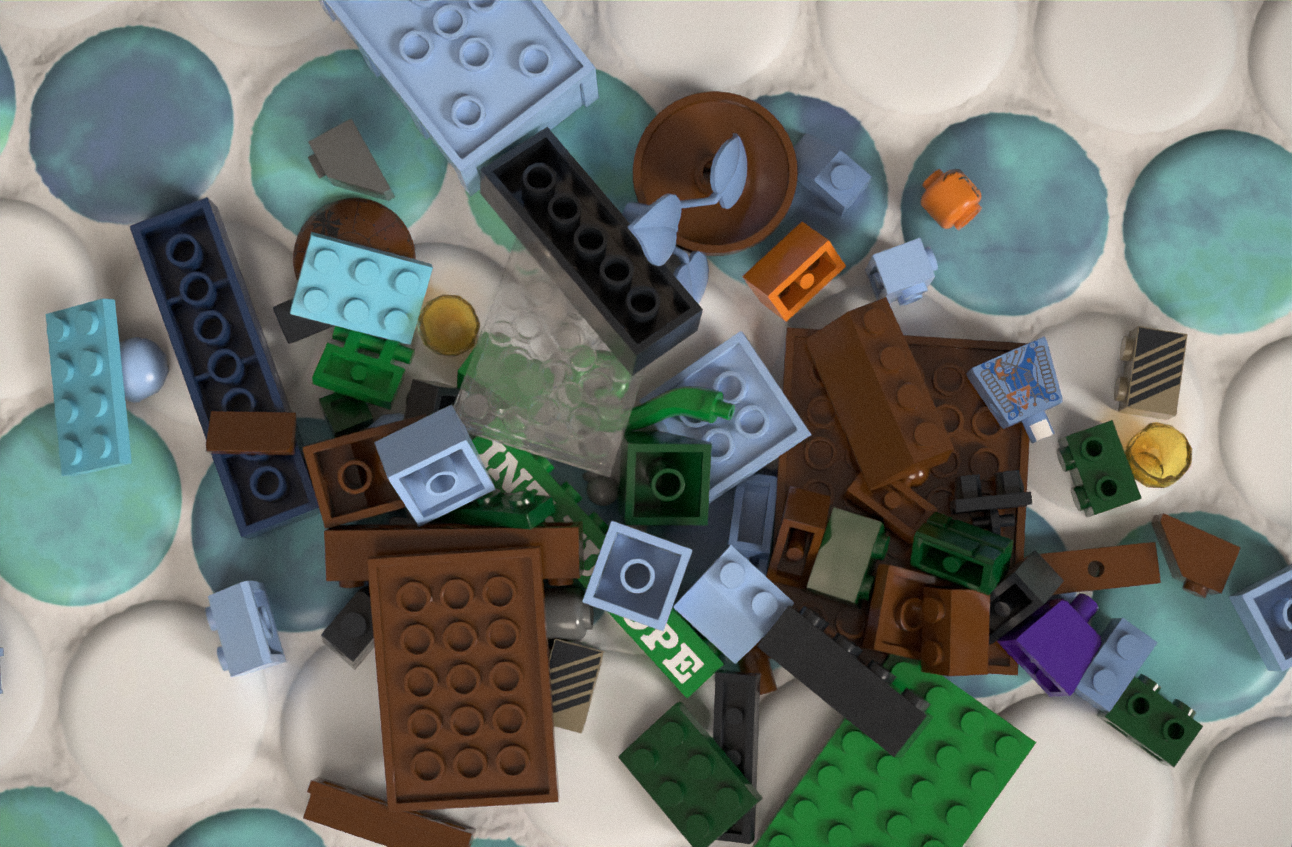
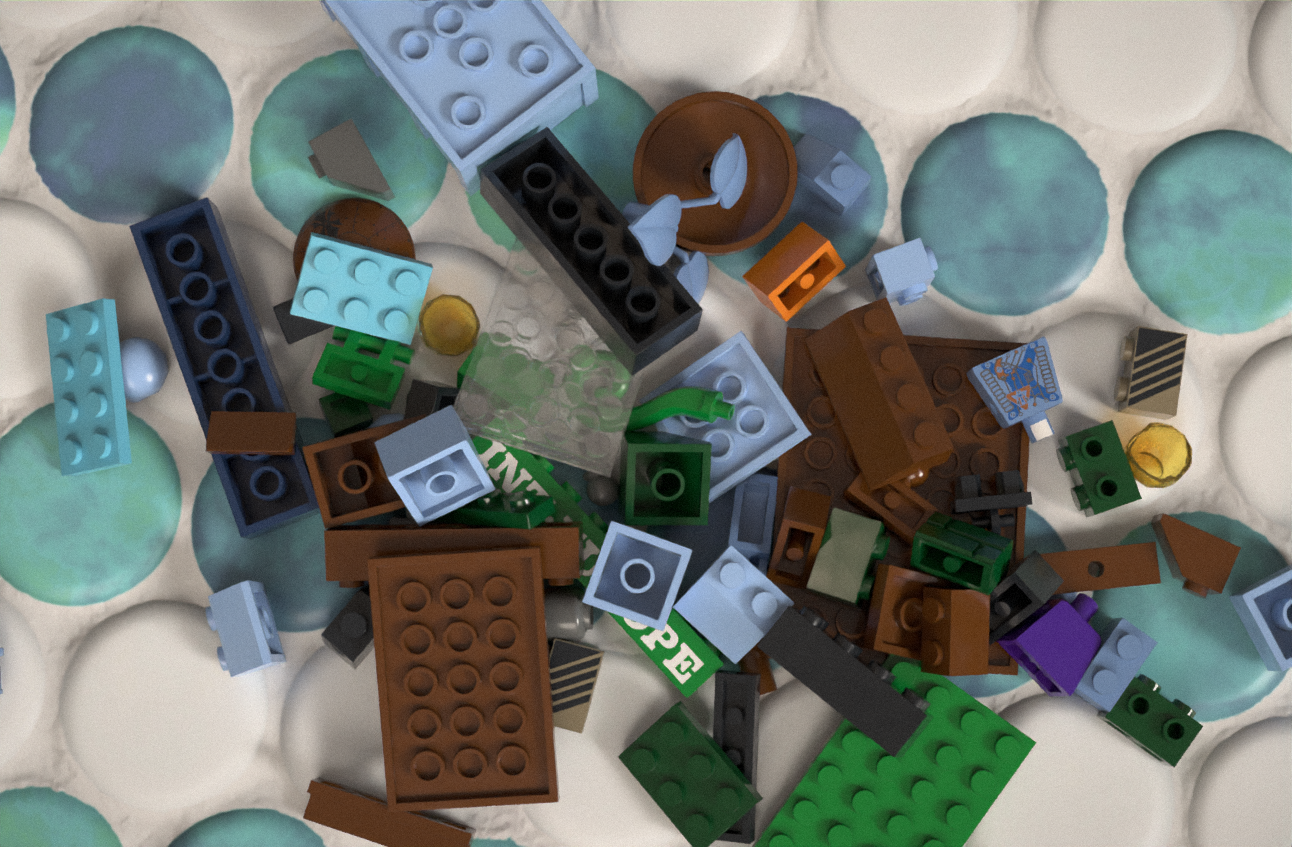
orange head [920,168,982,230] -> none

